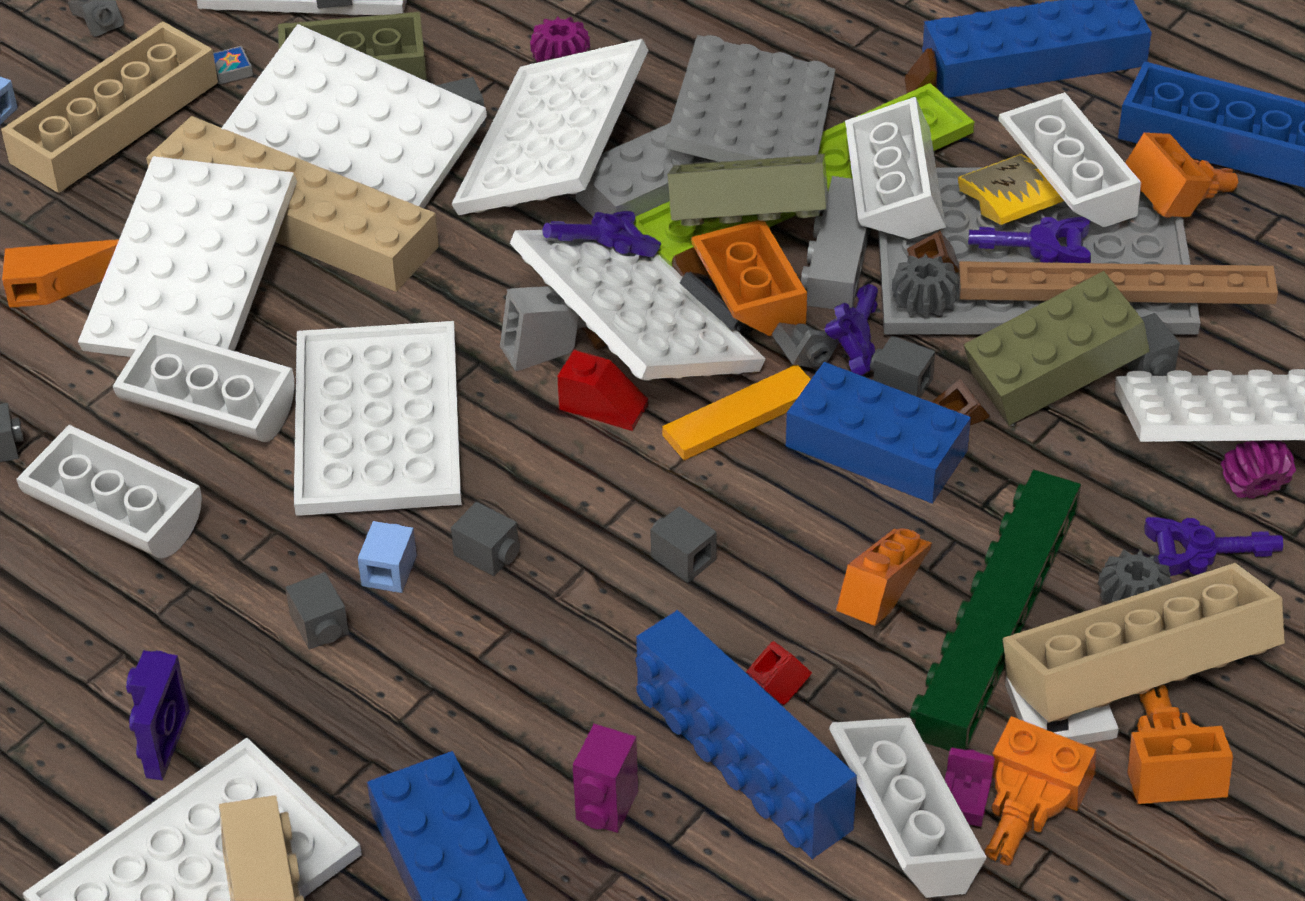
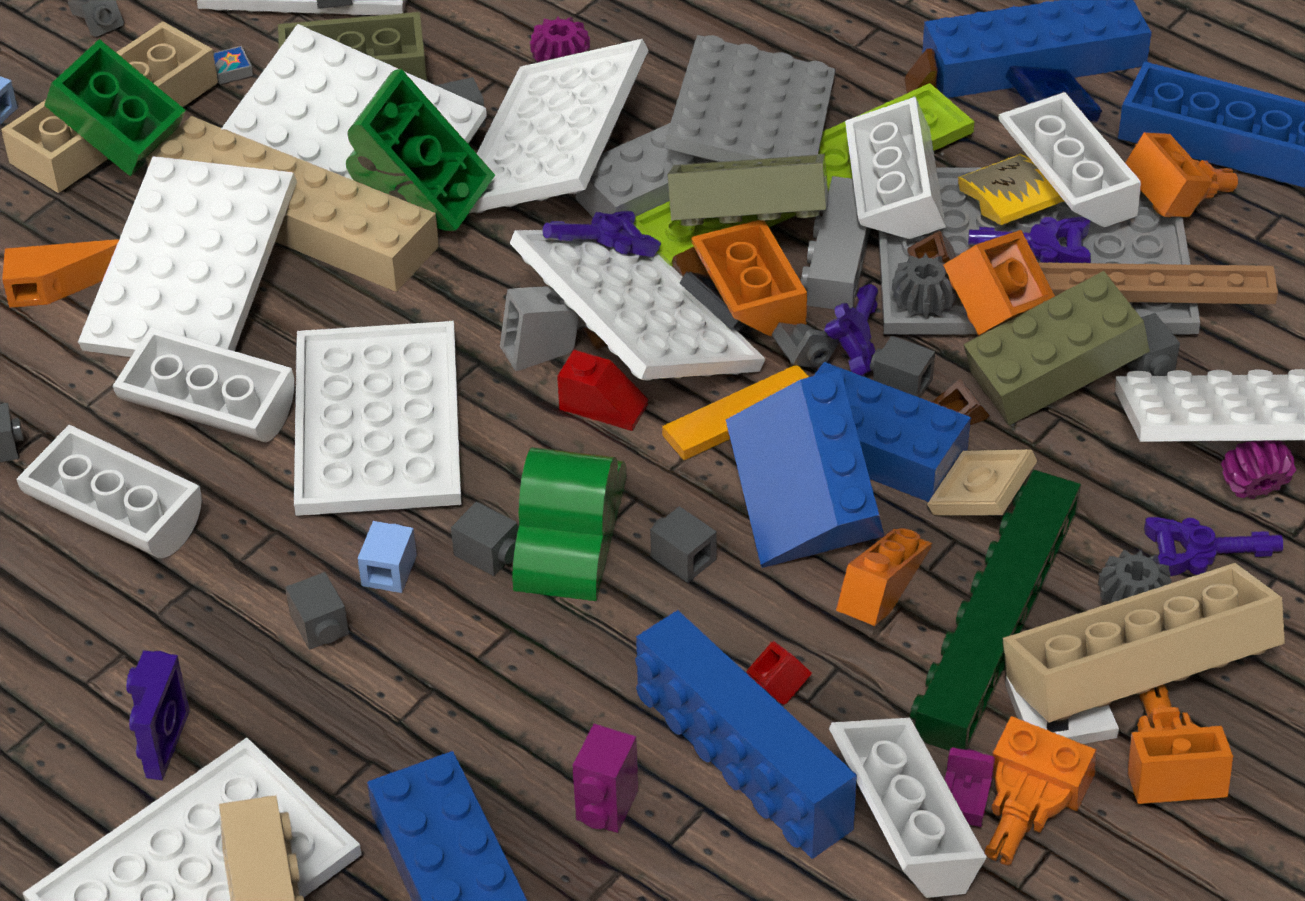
none -> green brick [44,39,186,177]
none -> green brick [346,69,495,231]
none -> green brick [512,447,627,601]
none -> slope [726,369,884,568]
none -> tan tile [927,449,1037,515]
none -> orange slope [943,230,1055,335]
none -> clear blue tile [1005,66,1102,121]

